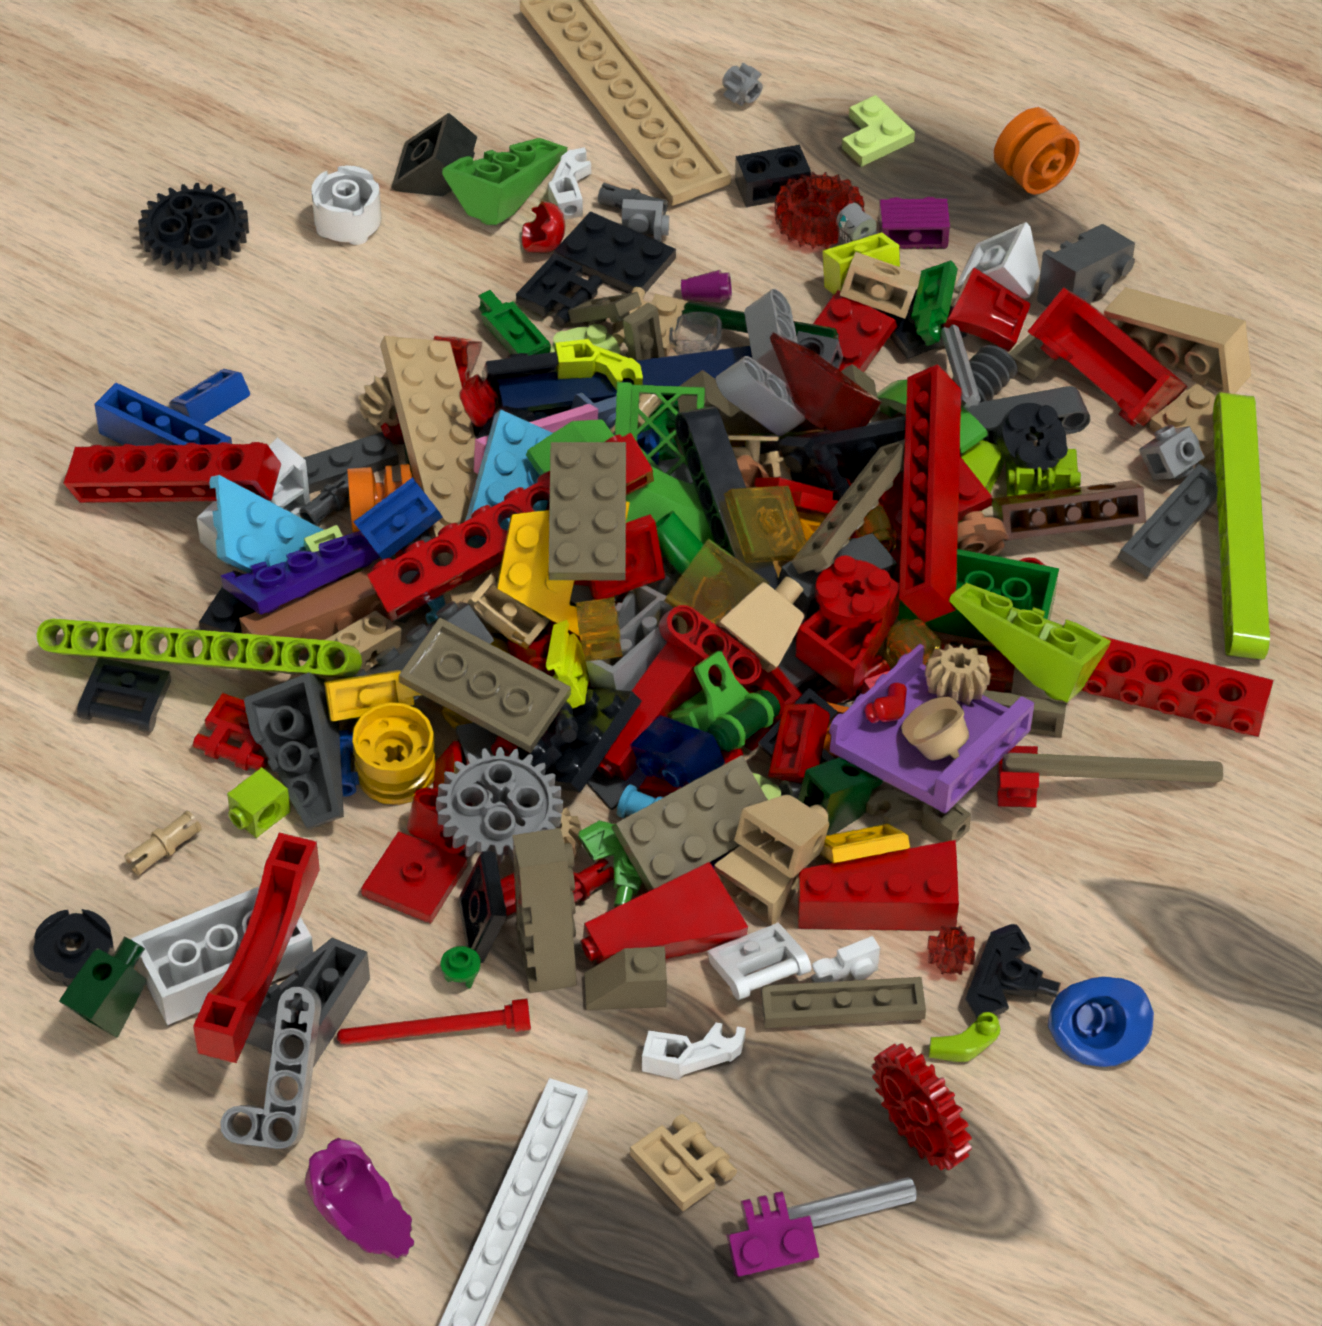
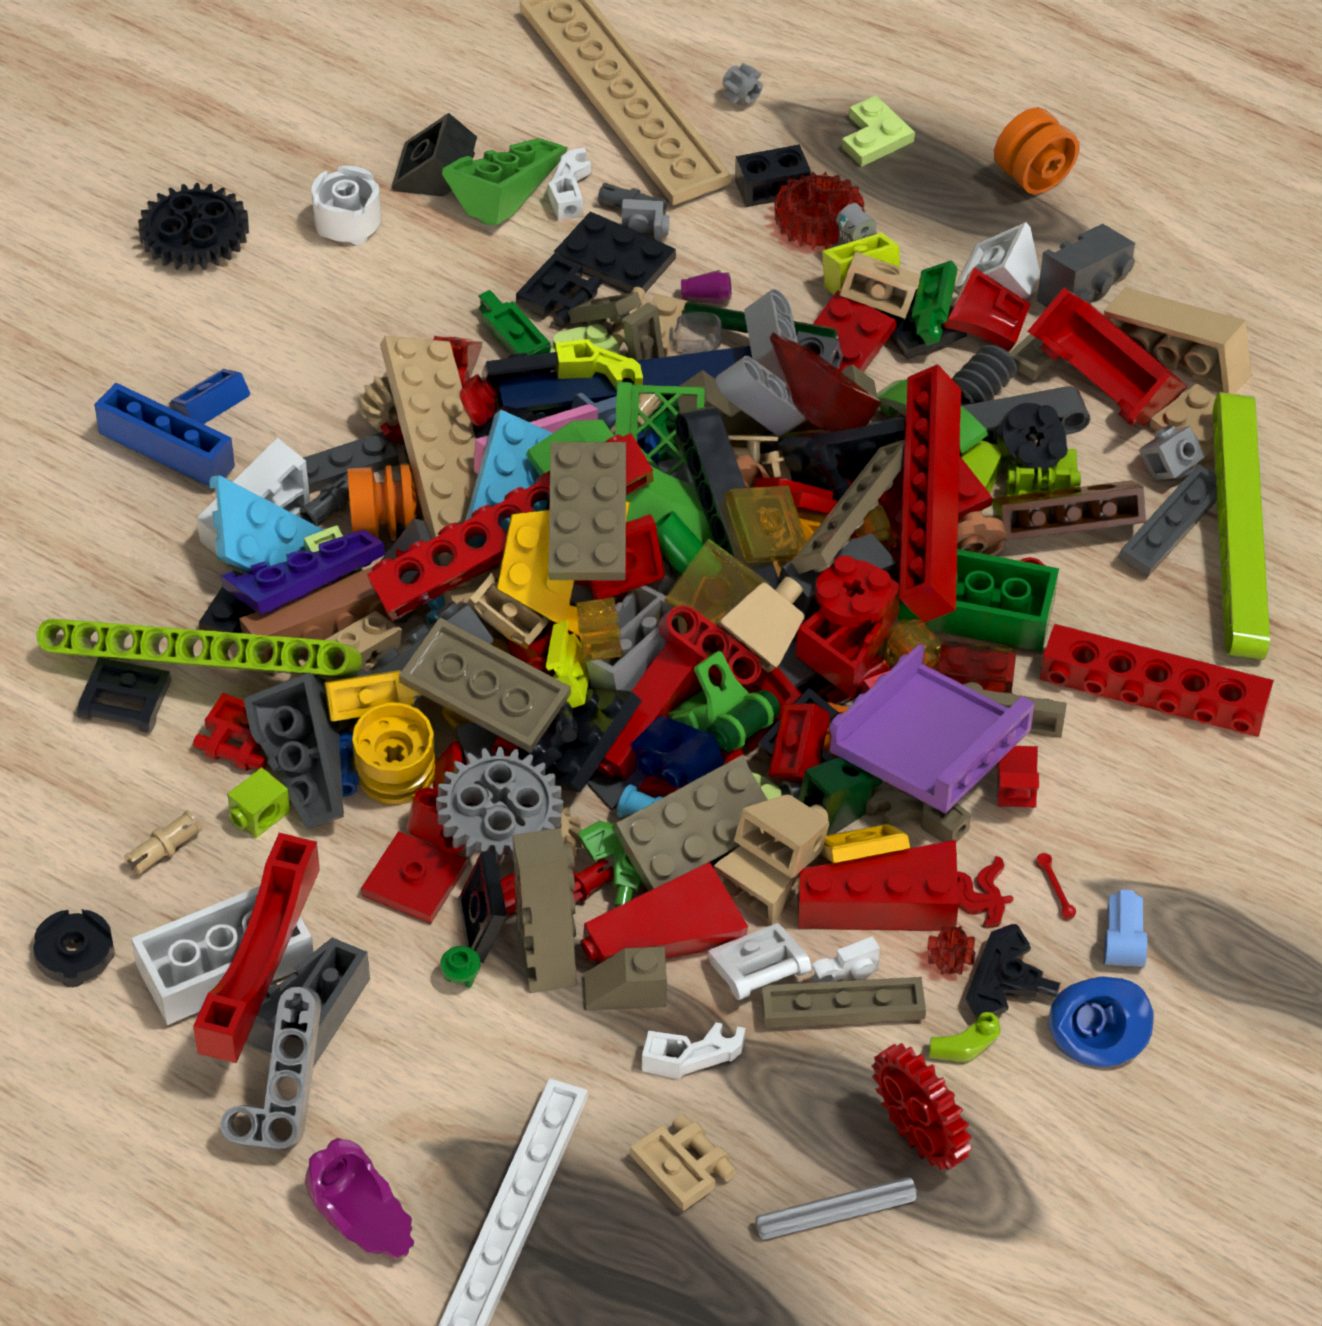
dark green torso [59,936,146,1038] -> none
red brick [64,442,282,503] -> none
red piece [336,998,531,1045] -> none
blue plate [354,477,443,560] -> none
red hair [522,201,566,254] -> none
magenta hinge [726,1191,819,1277] -> none
red arm [865,682,907,723] -> none
magenta brick [878,197,950,249] -> none
tan piece [901,697,969,761] -> none
tan gear [925,644,991,705] -> none
light grey axle [941,325,981,409] -> none
lime wedge [949,583,1111,703] -> none
dark tan axle [1002,753,1223,783] -> none
none -> red piece [958,856,1014,928]
none -> red hinge [1036,853,1076,919]
none -> light blue piece [1104,890,1147,967]

